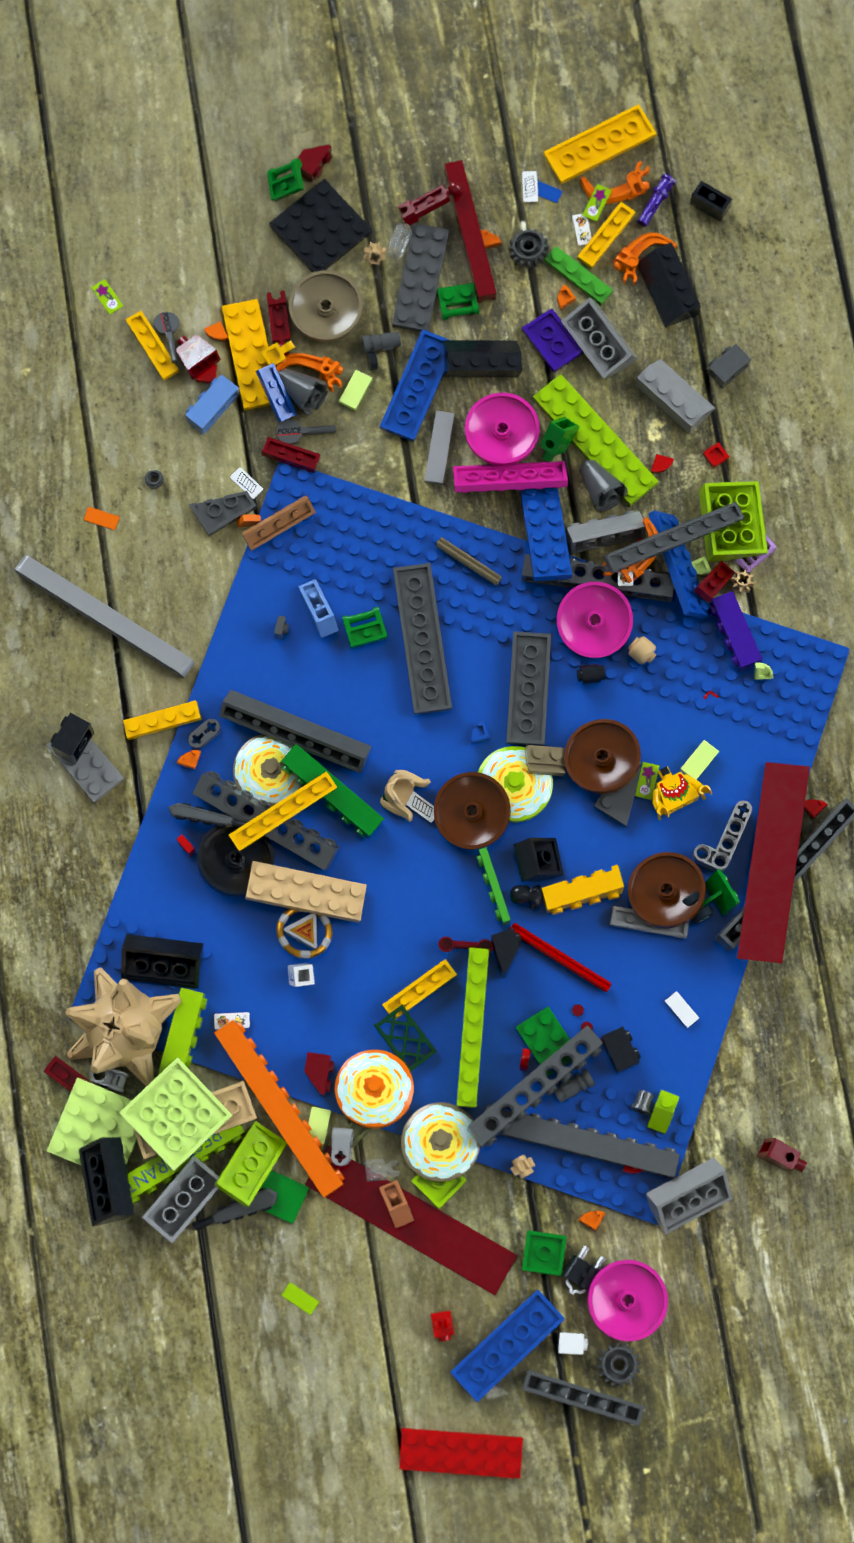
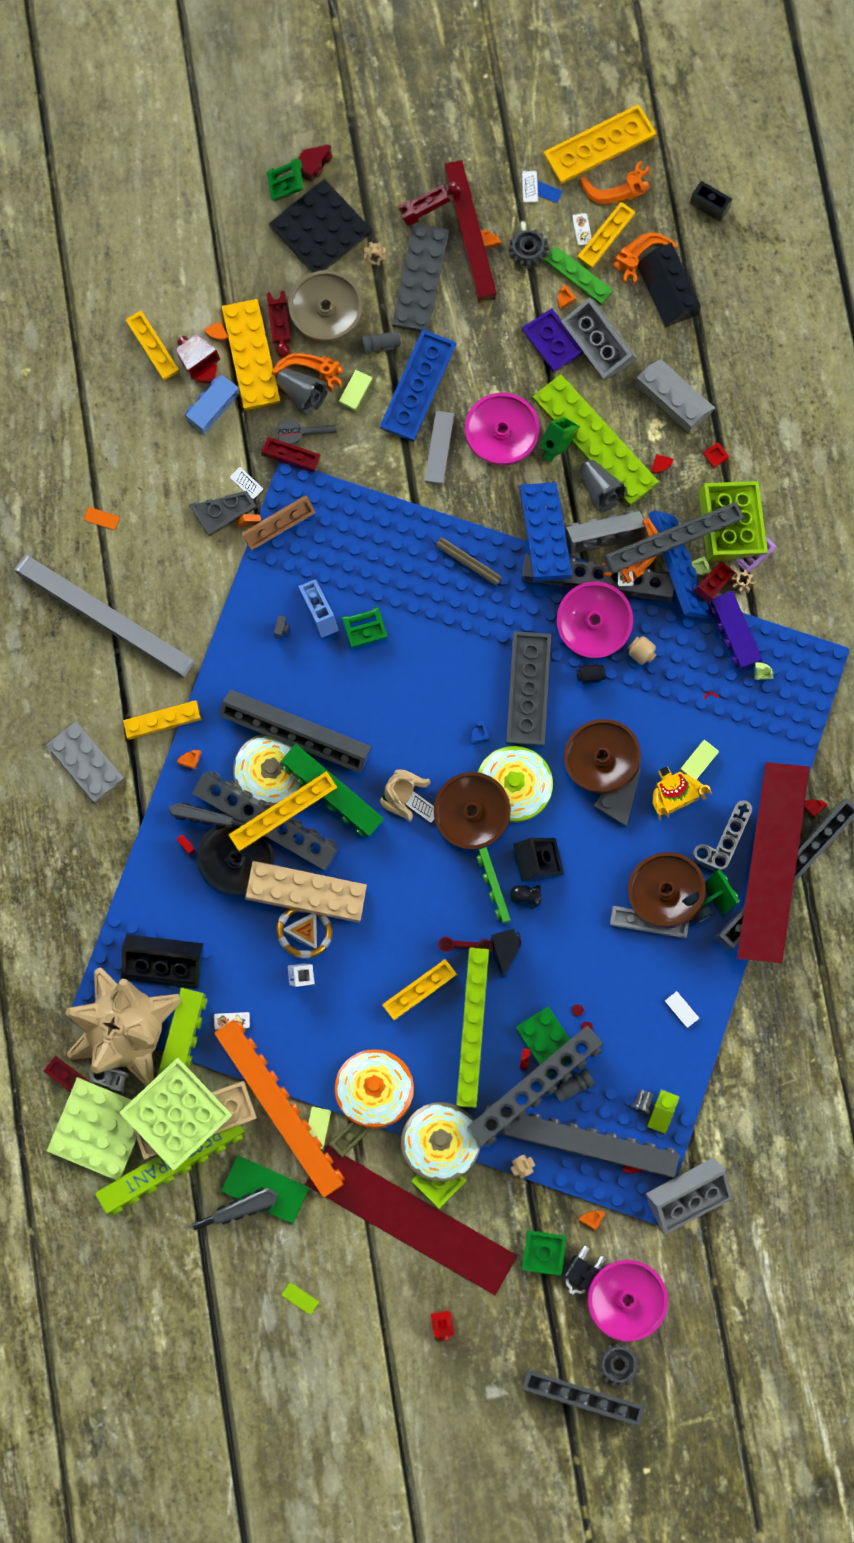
black brick [50,712,95,765] -> none
black slope [79,1137,135,1226] -> none
lime sticker [91,279,123,314] -> none
light grey slope [142,1156,219,1244] -> none
dark grey plate [145,470,164,489] -> none
dark grey piece [154,312,179,364] -> none
dark grey beam [188,719,221,750] -> none
lime plate [214,1121,287,1208] -> none
plate [256,363,297,423] -> none
yellow plate [261,341,295,365] -> none
dark red slope [304,1052,334,1097] -> none
light grey piece [331,1127,354,1166] -> none
clear plate [364,1158,400,1181] -> none
black tile [367,352,378,371] -> none
dark green window [374,1005,437,1073] -> none
nougat slope [379,1180,414,1228] -> none
clear plate [388,223,412,258] -> none
dark grey plate [393,563,452,715] -> none
red plate [399,1428,523,1479] -> none
green plate [437,283,479,320] -> none
black slope [444,340,522,377] -> none
blue plate [450,1289,565,1402] -> none
dark pink plate [453,461,568,493] -> none
red axle [509,923,612,992] -> none
dark tan plate [525,745,566,776] -> none
yellow wedge [541,864,624,915] -> none
white brick [558,1333,588,1355] -> none
lime sticker [582,184,612,222] -> none
black brick [601,1027,641,1074] -> none
lime sticker [635,762,660,800] -> none
dark purple pin [637,174,676,227] -> none
dark grey hinge [707,344,751,389] -> none
dark red torso [757,1138,807,1172] -> none

